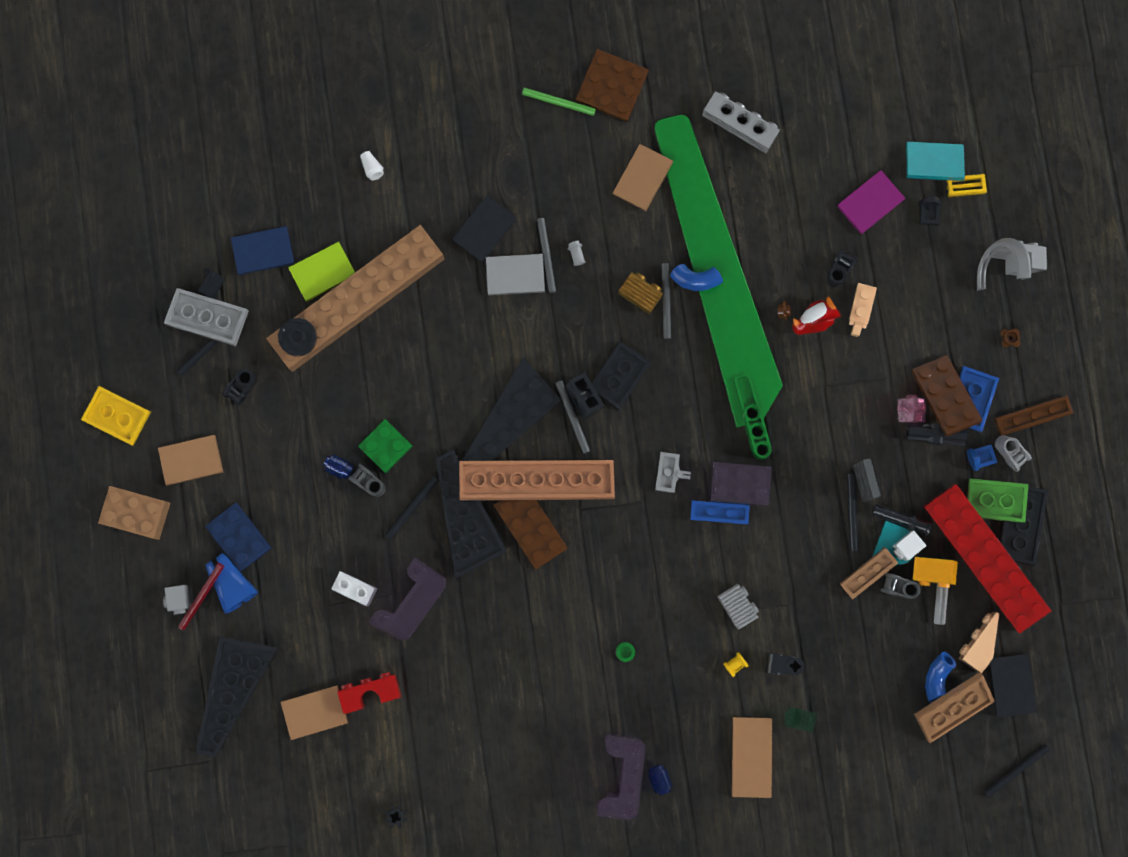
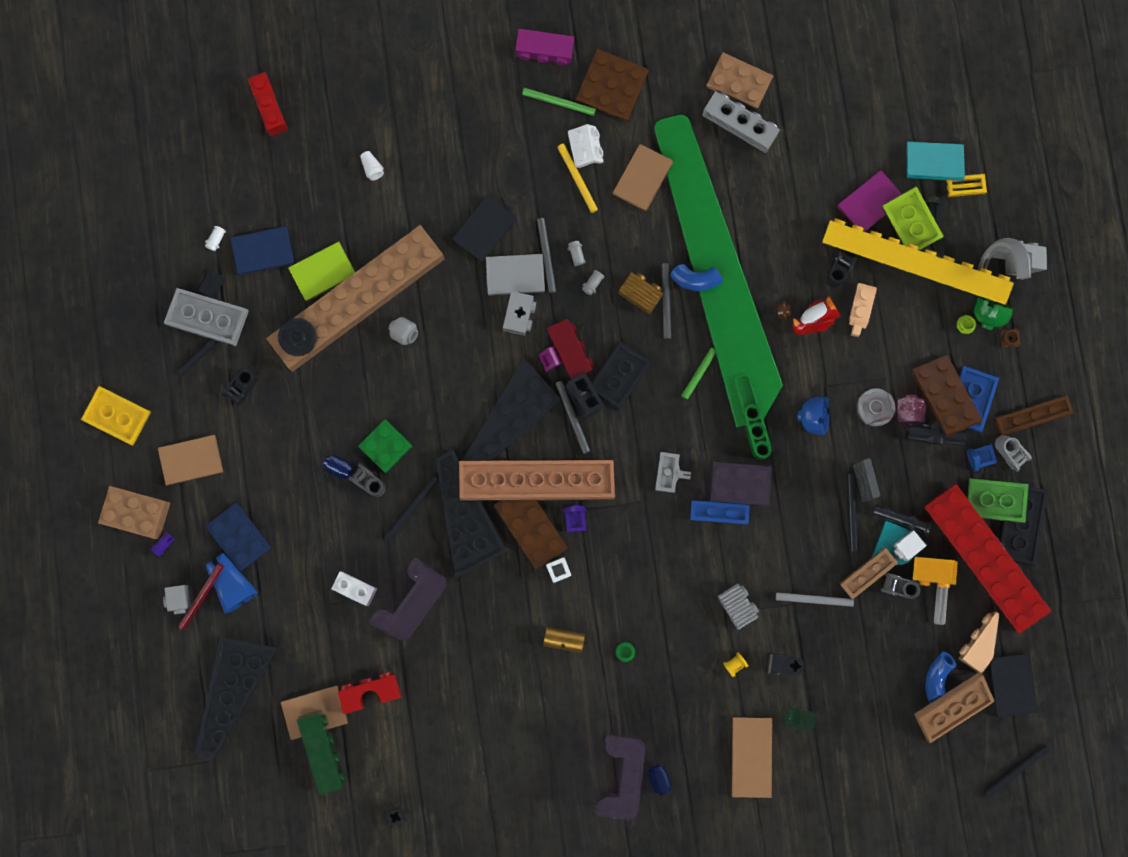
none -> dark purple pin [150,531,175,557]
none -> white pin [205,226,226,251]
none -> red arch [248,72,288,136]
none -> dark green brick [297,710,346,795]
none -> light grey head [389,317,418,345]
none -> light grey brick [503,291,537,336]
none -> magenta brick [515,29,574,66]
none -> magenta plate [539,346,562,372]
none -> pearl gold pin [543,627,585,653]
none -> white brick [546,558,572,583]
none -> dark red brick [547,318,594,380]
none -> yellow bar [557,144,598,213]
none -> dark purple tile [563,506,587,532]
none -> white bracket [568,124,603,168]
none -> light grey pin [582,270,604,295]
none -> bright green bar [681,348,716,400]
none -> medium nougat plate [706,52,773,111]
none -> light grey bar [775,592,854,607]
none -> blue cylinder [798,397,829,435]
none -> yellow brick [822,218,1014,305]
none -> light grey tile [856,388,896,427]
none -> lime plate [882,187,944,250]
none -> lime plate [957,315,976,334]
none -> green cylinder [974,297,1014,330]

